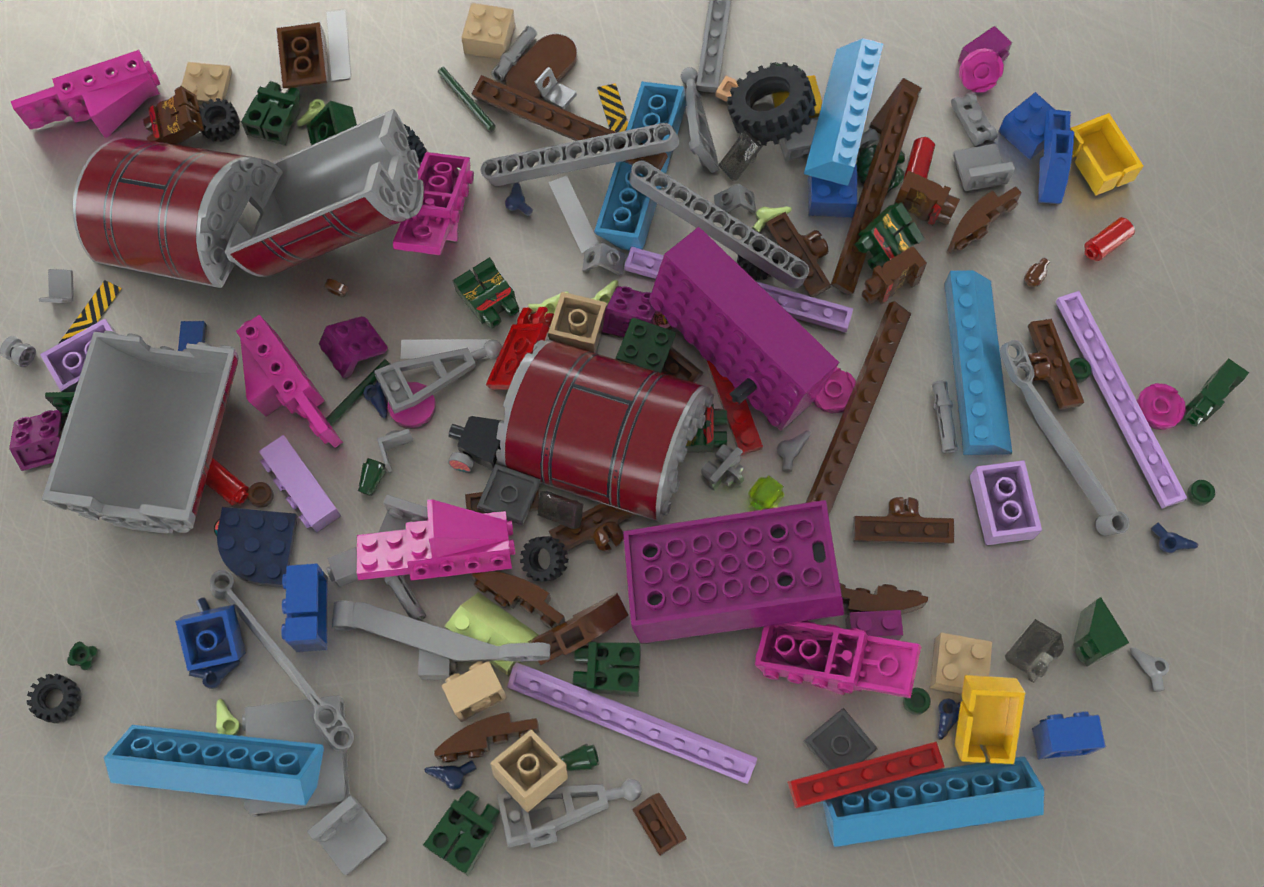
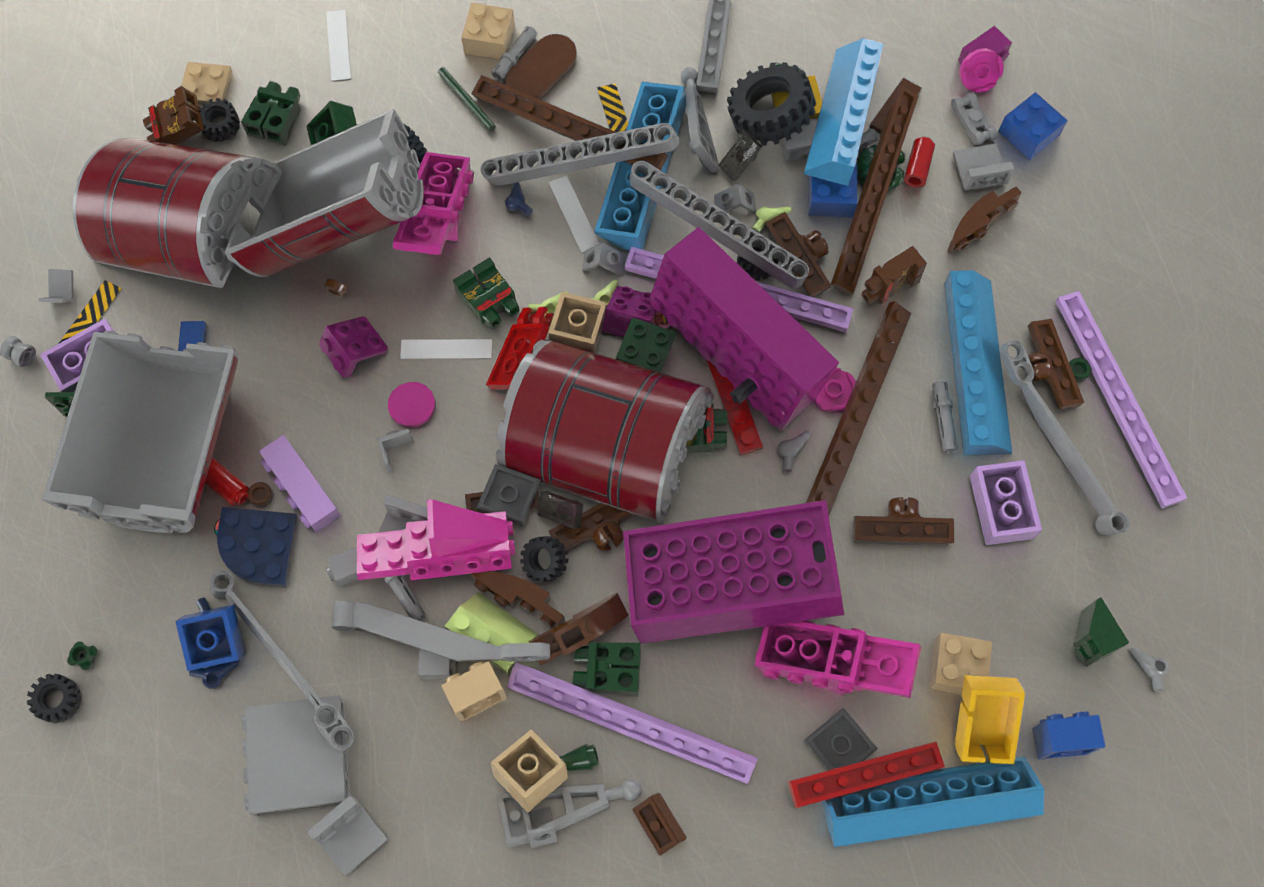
magenta bracket [9,410,63,471] -> none
dark pink wedge [10,50,161,138] -> none
dark azure slope [104,725,324,805] -> none
yellowish green animal [216,699,240,735] -> none
dark pink wedge [236,314,343,448] -> none
reddish brown slope [276,22,328,89] -> none
blue piece [281,564,328,652] -> none
yellowish green animal [297,99,325,126] -> none
dark green bar [326,359,390,426] -> none
dark green cone [358,458,386,496] -> none
dark blue animal [364,380,387,418] -> none
light grey plate [374,340,502,414] -> none
dark green hips [423,790,500,876] -> none
dark blue animal [424,760,476,790] -> none
reddish brown slope [434,712,540,763] -> none
black torso [448,416,501,470] -> none
light grey tile [448,452,474,473] -> none
light grey bracket [535,67,577,110] -> none
reddish brown slope [663,347,704,383] -> none
light grey hips [701,444,744,490] -> none
light nougat plate [715,76,738,102] -> none
clear neon green head [748,475,784,510] -> none
reddish brown slope [840,583,928,615] -> none
magenta brick [845,610,904,641] -> none
dark green hips [855,202,925,270] -> none
reddish brown hips [894,171,960,226] -> none
dark green tile [903,687,931,715] -> none
dark blue animal [938,698,961,739] -> none
clear smoke bracket [1005,619,1064,683] -> none
reddish brown cylinder [1024,258,1050,288] -> none
blue slope [1038,109,1074,204] -> none
yellow piece [1070,113,1144,196] -> none
red brick [1084,217,1135,261] -> none
dark pink tile [1136,383,1186,430] -> none
dark blue animal [1151,522,1198,553] -> none
dark green hips [1183,358,1249,427] -> none
dark green tile [1188,480,1215,505] -> none

